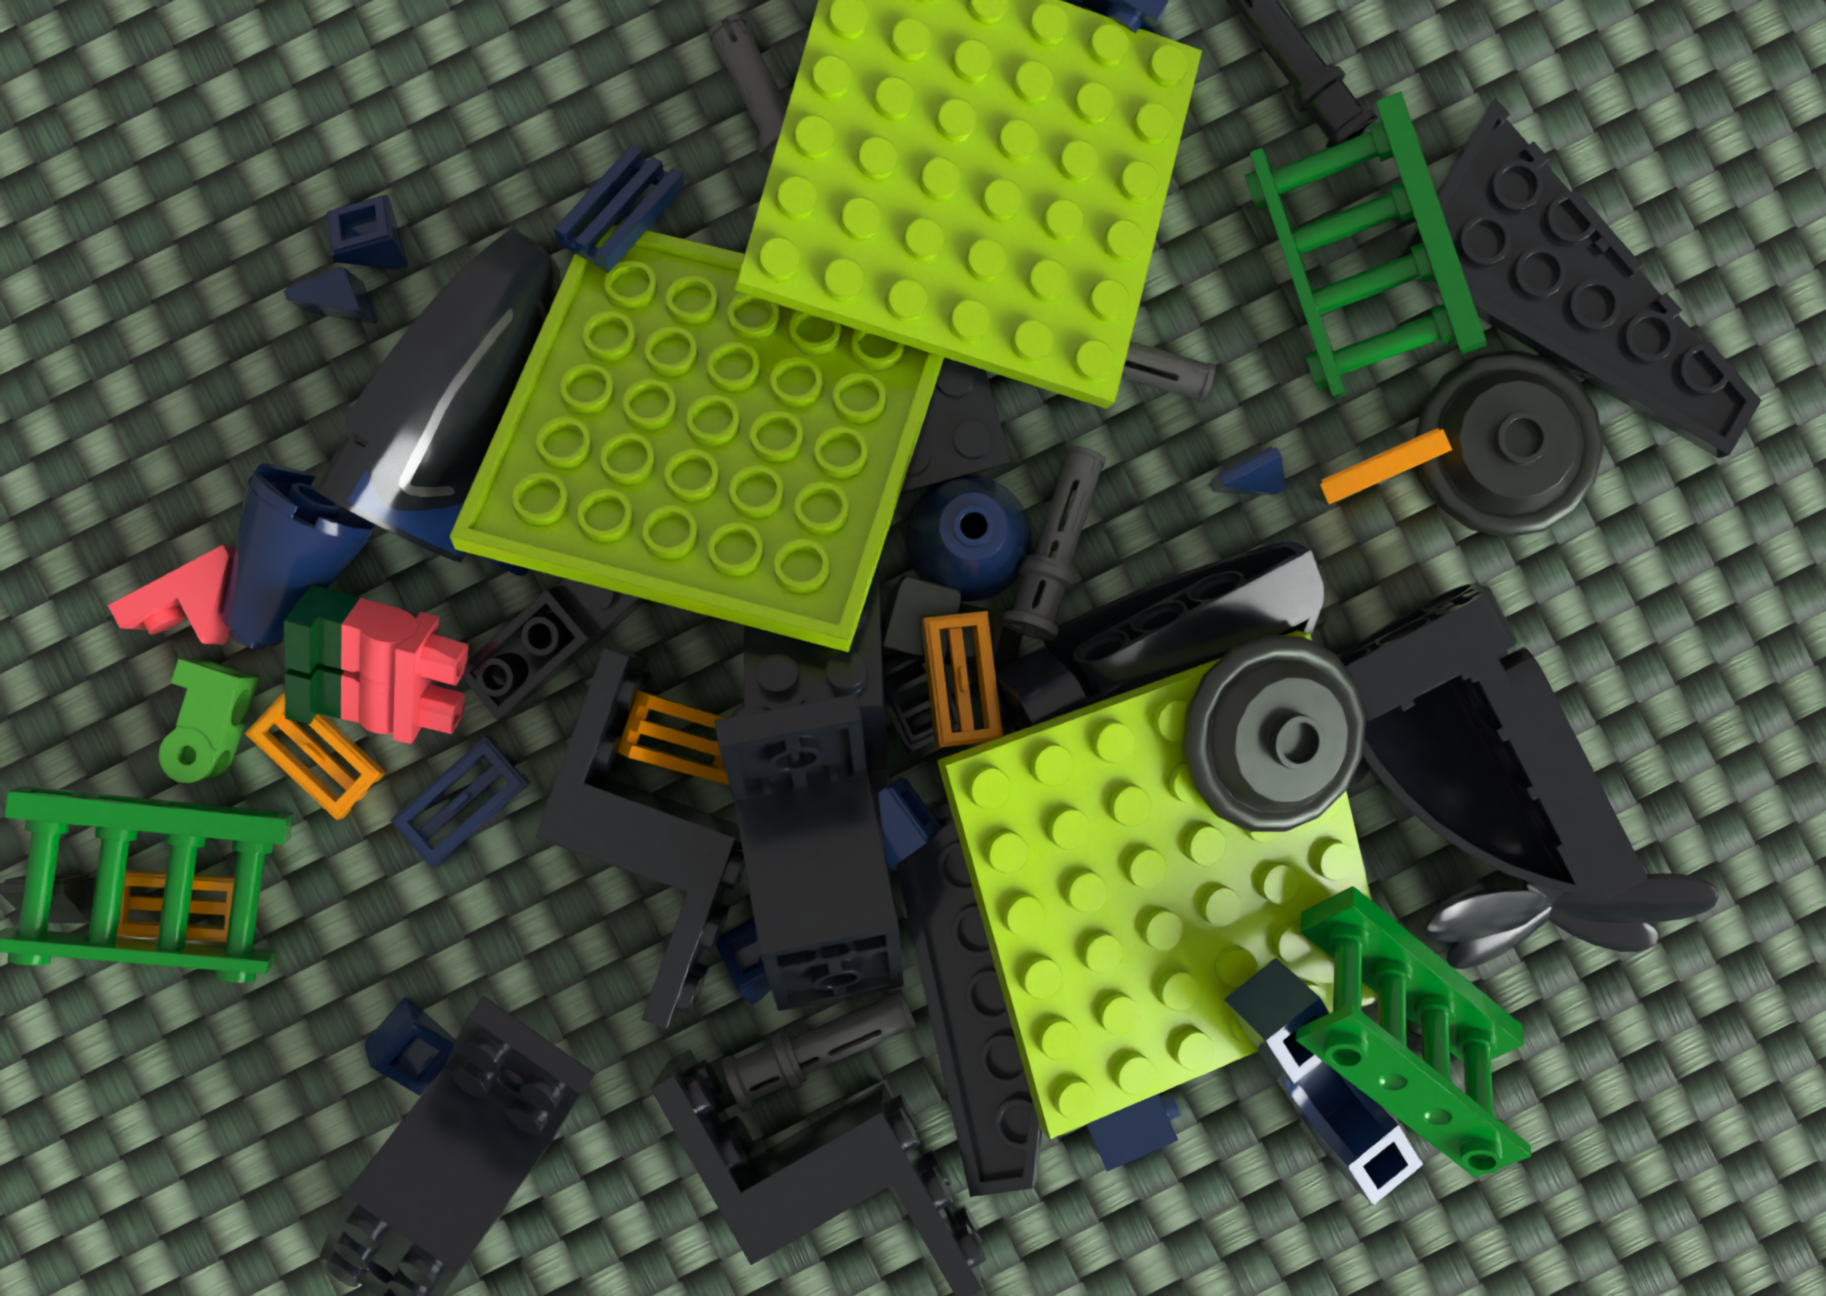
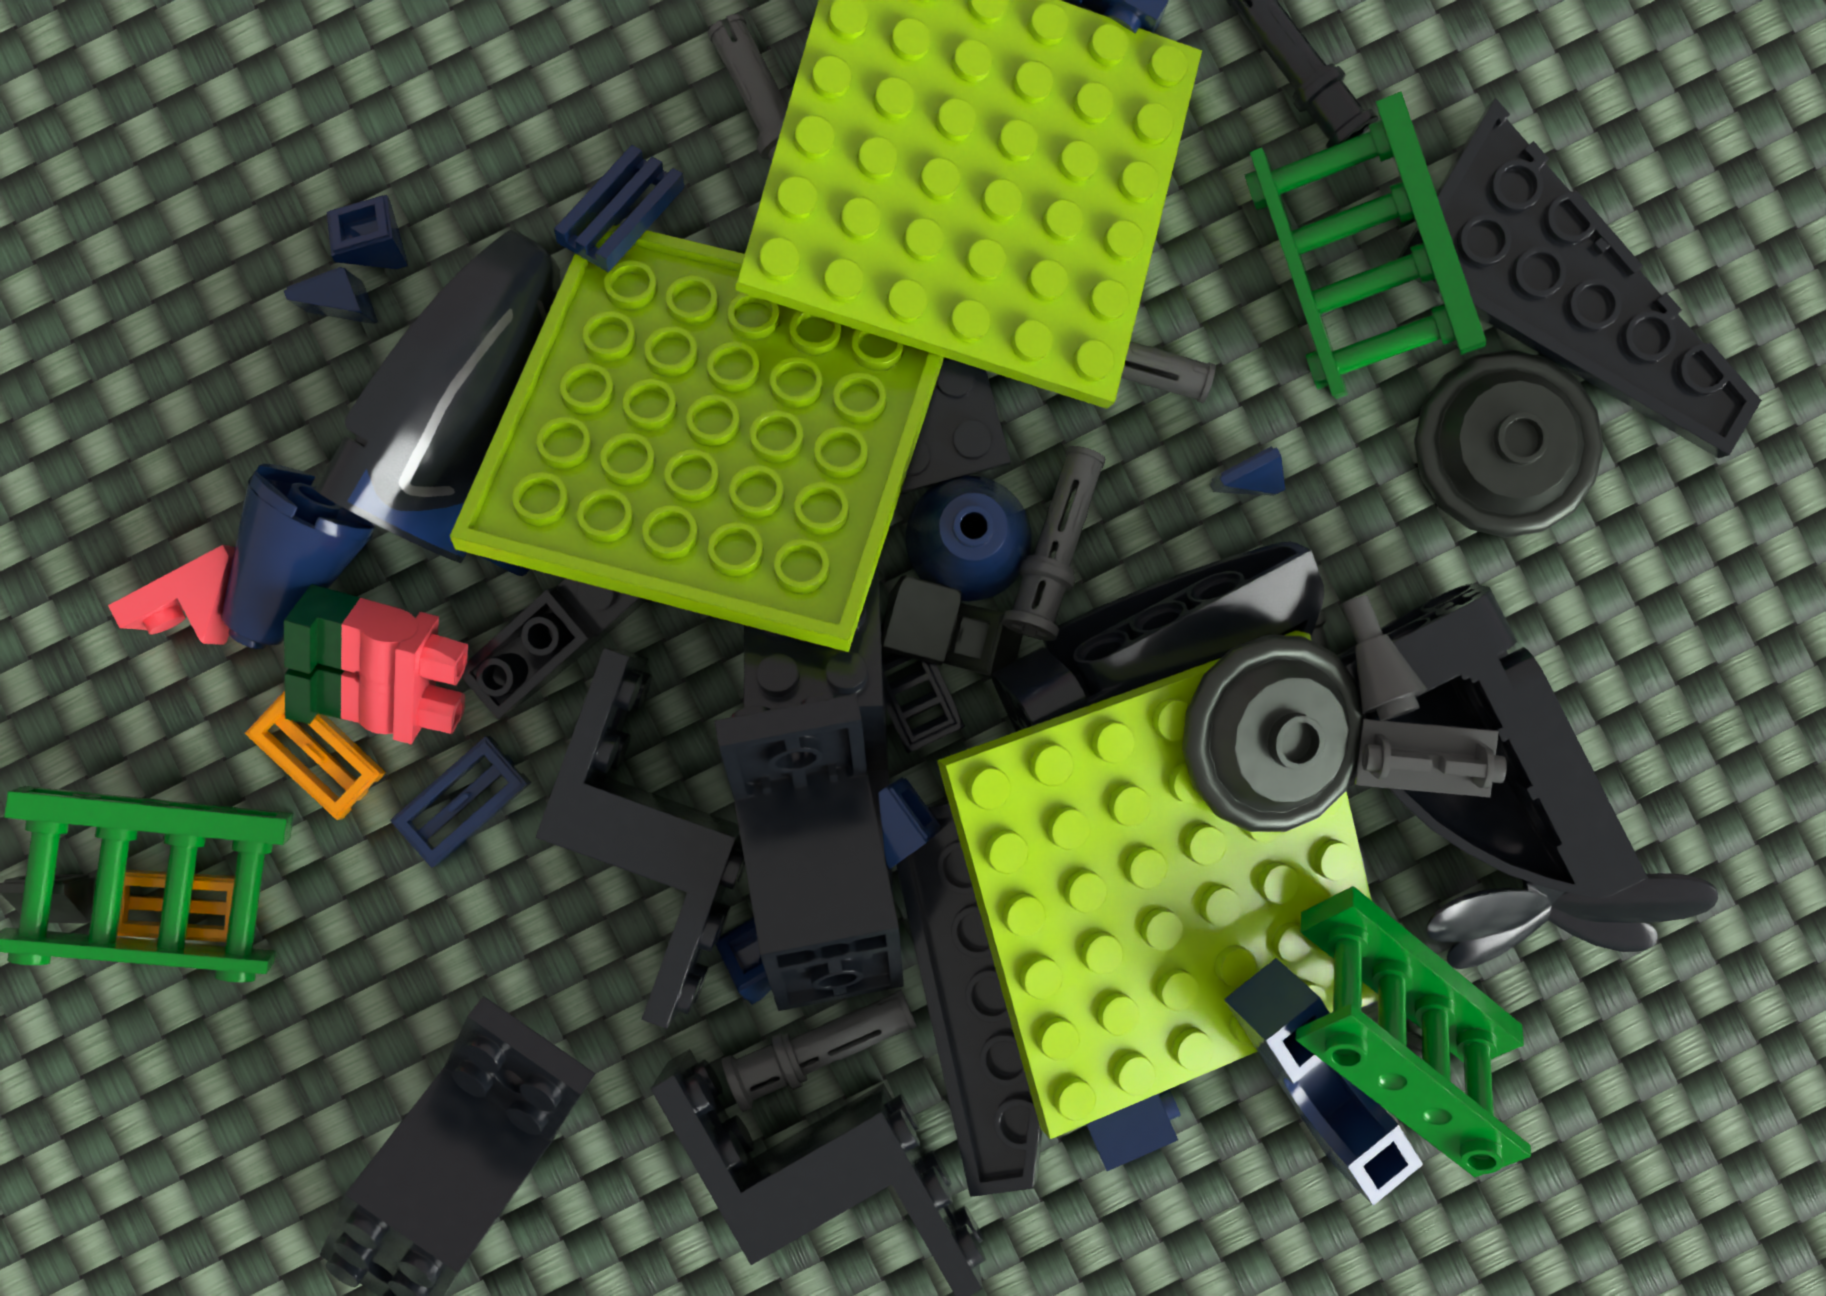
bright green leg [158,657,260,784] -> none
dark blue slope [365,998,456,1096] -> none
light orange tile [617,690,730,786] -> none
light orange tile [920,611,1003,748] -> none
light orange tile [1320,428,1452,505] -> none
none -> dark grey cone [1342,595,1428,722]
none -> dark grey hinge [1355,718,1506,797]

